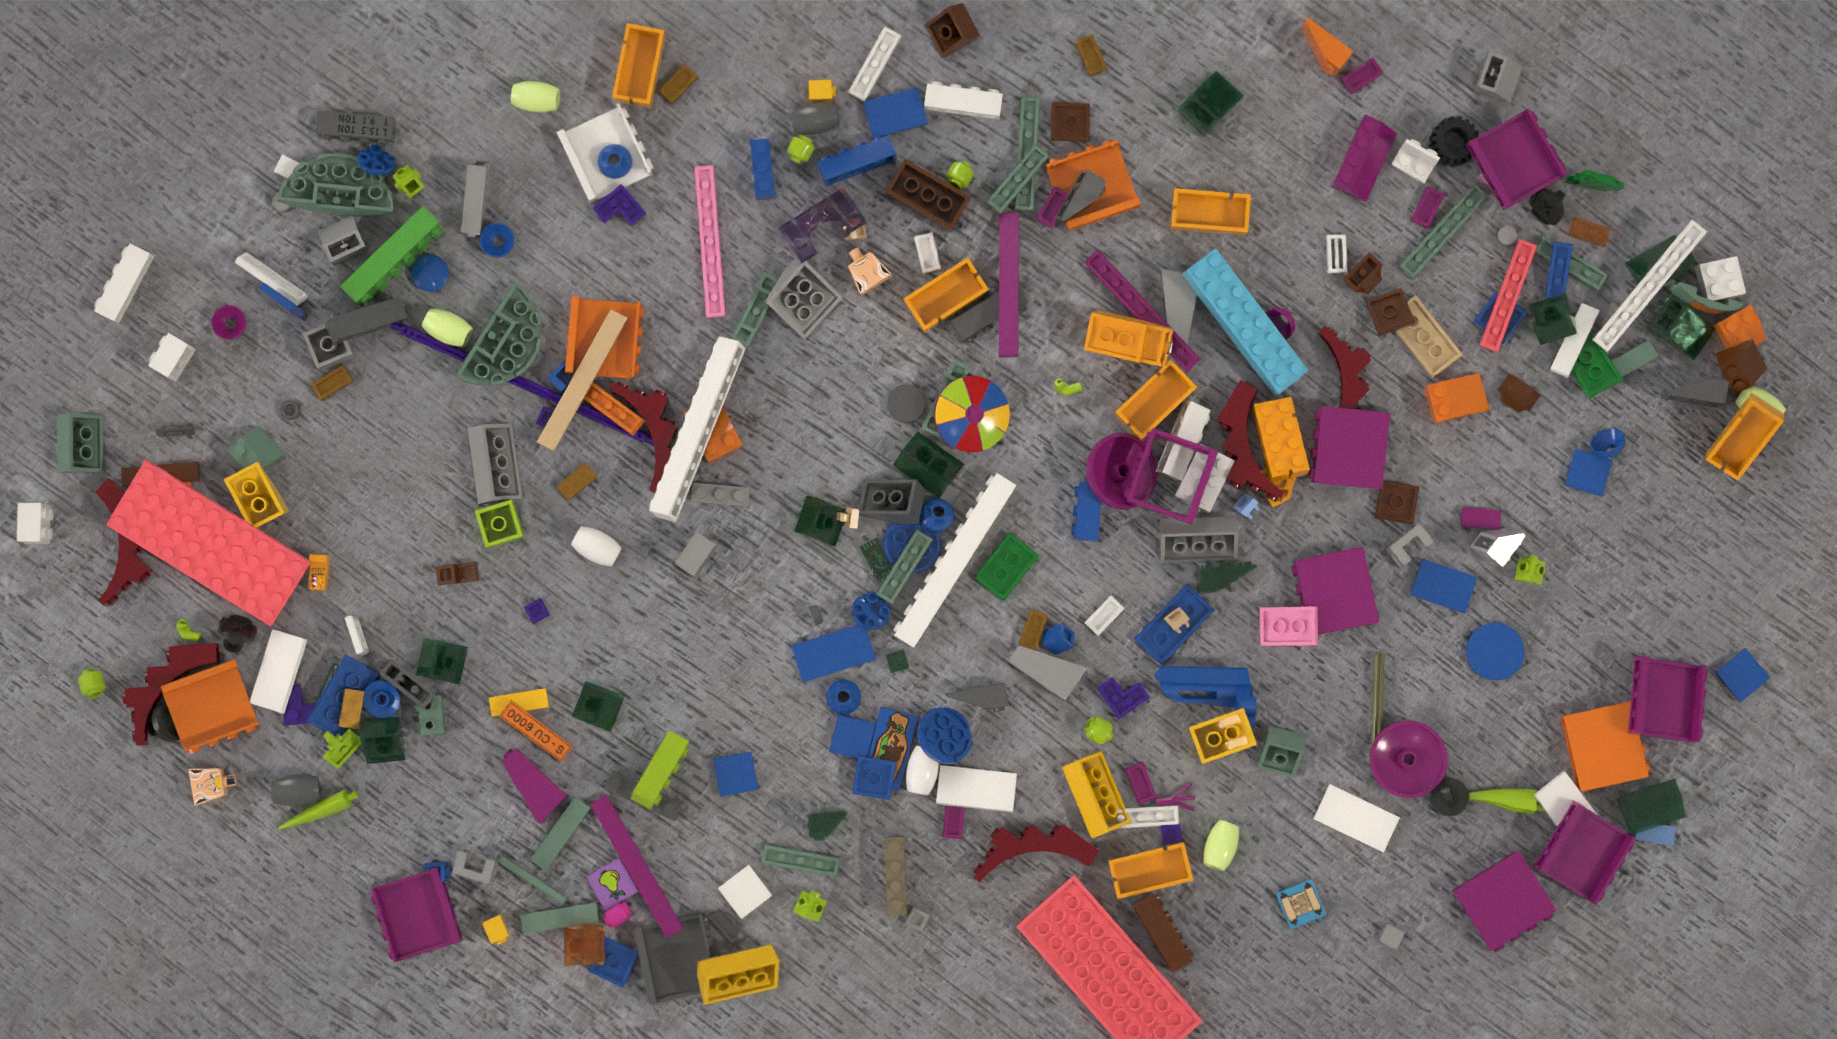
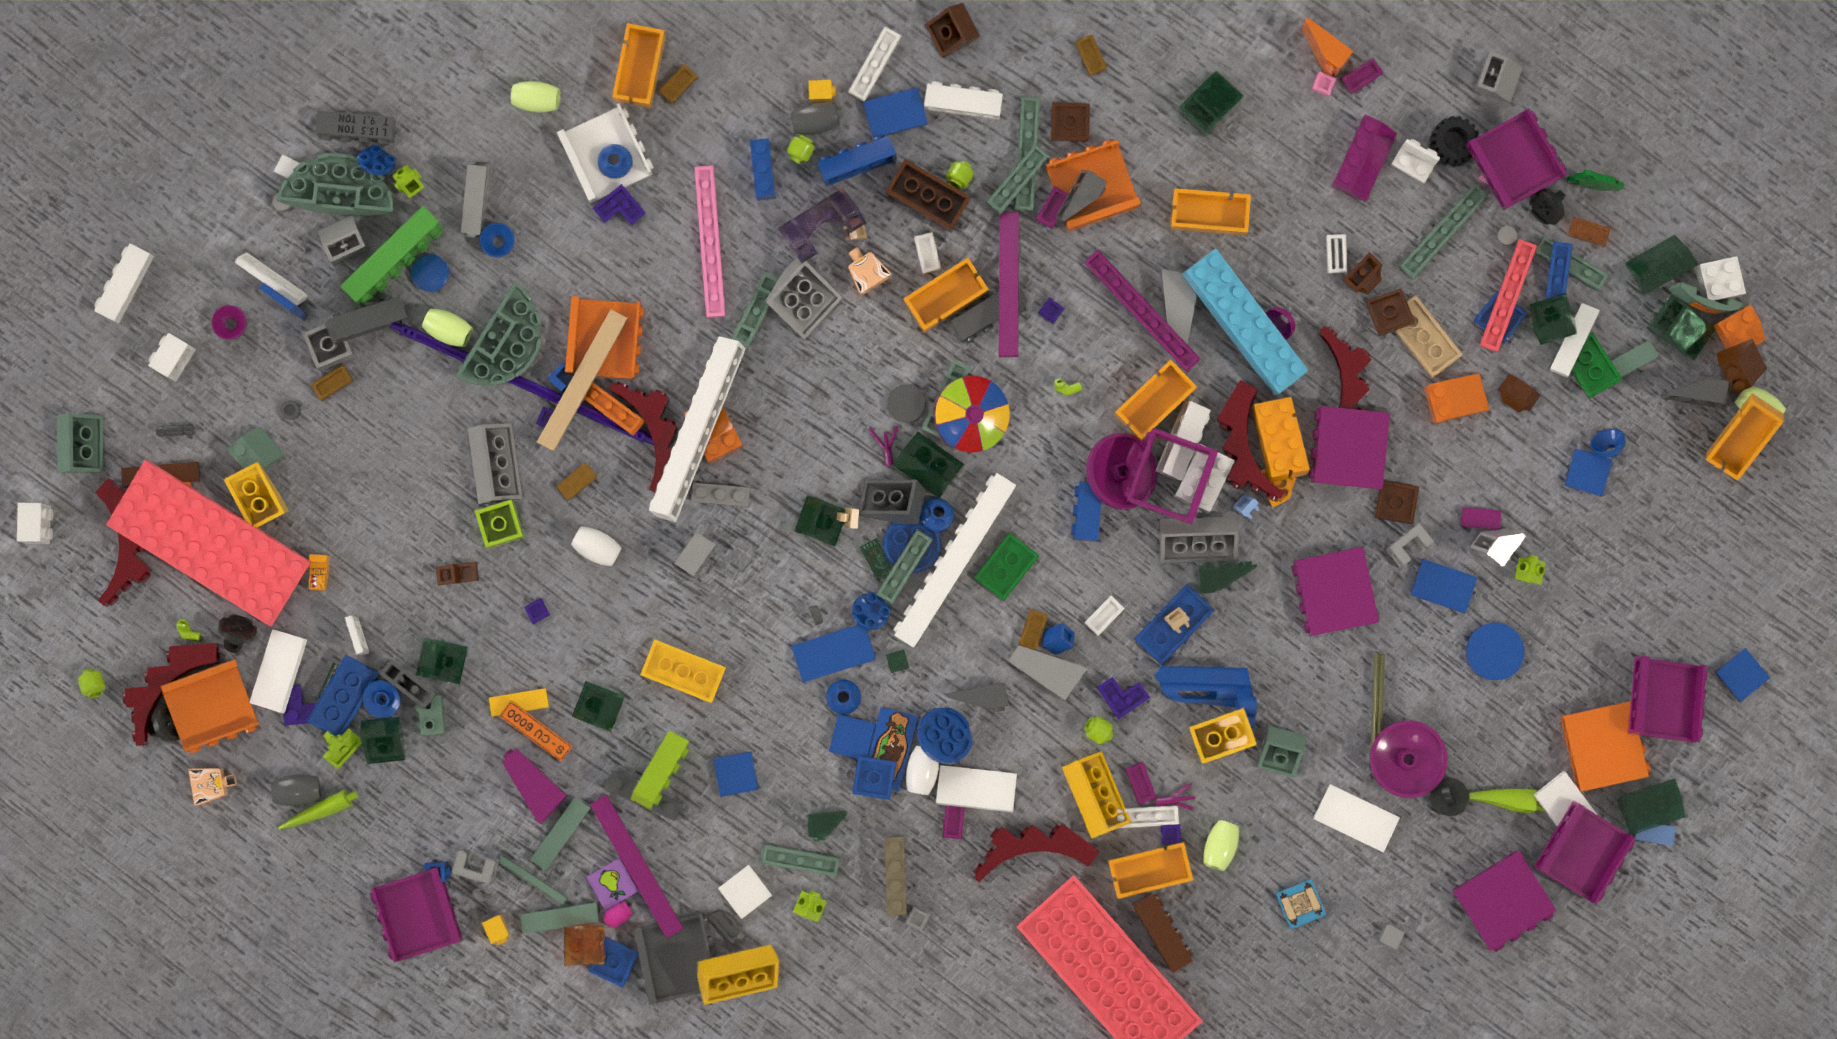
pearl gold tile [338,688,365,729] -> none
light orange piece [1084,310,1174,367] -> none
bright pink tile [1260,607,1318,646] -> none
magenta tile [1411,186,1445,229] -> none
white tile [1592,220,1707,352] -> none
none -> yellow plate [640,639,726,703]
none -> magenta plant [868,426,899,466]
none -> dark purple tile [1038,297,1065,324]
none -> bright pink tile [1311,71,1337,97]

